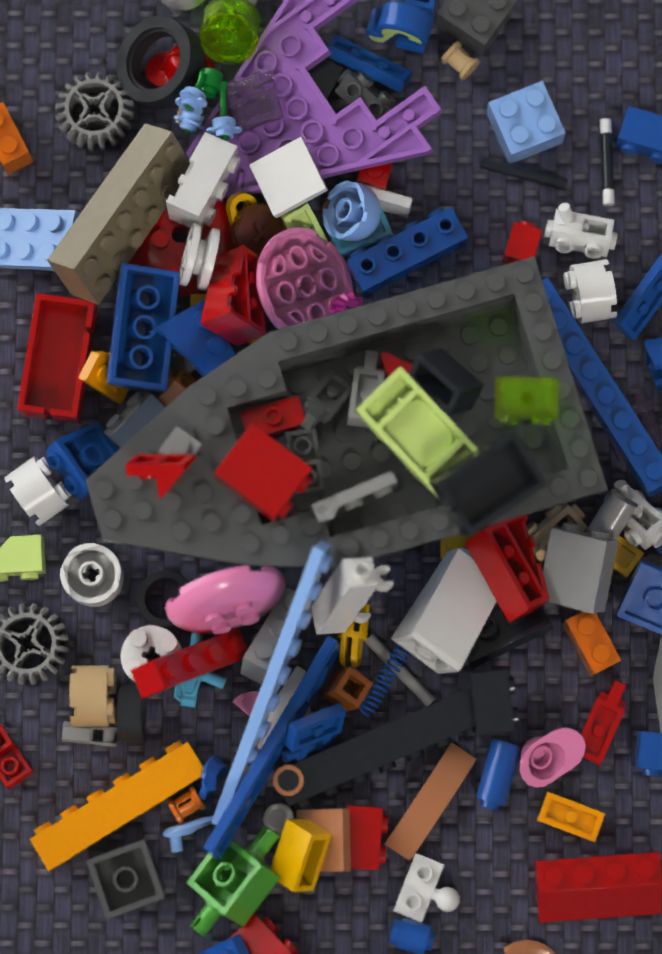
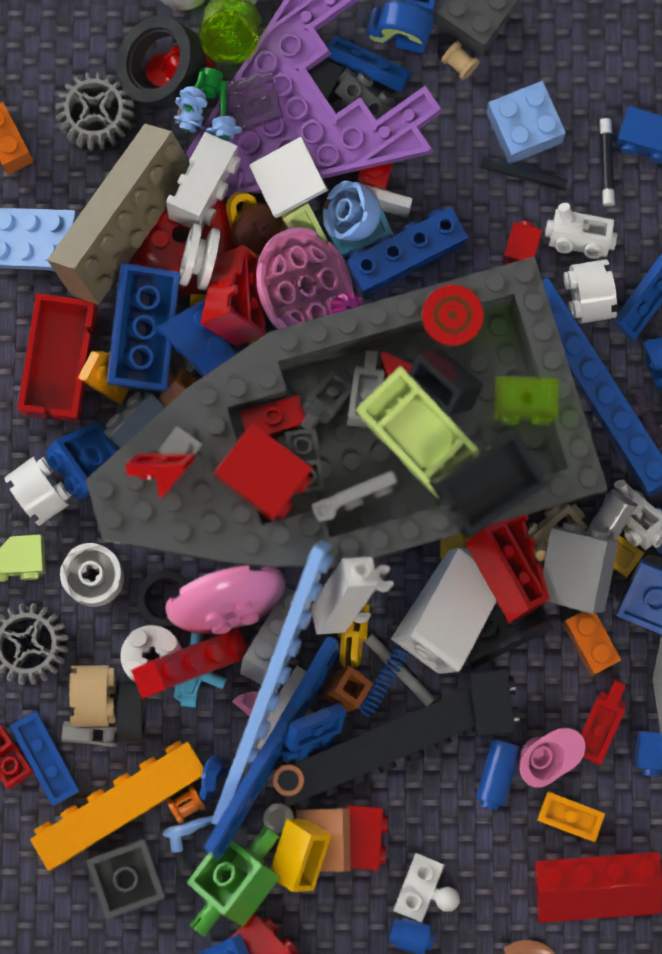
nougat slope [384,743,476,861] -> none
none -> blue plate [10,711,81,806]
none -> red tile [421,284,484,347]

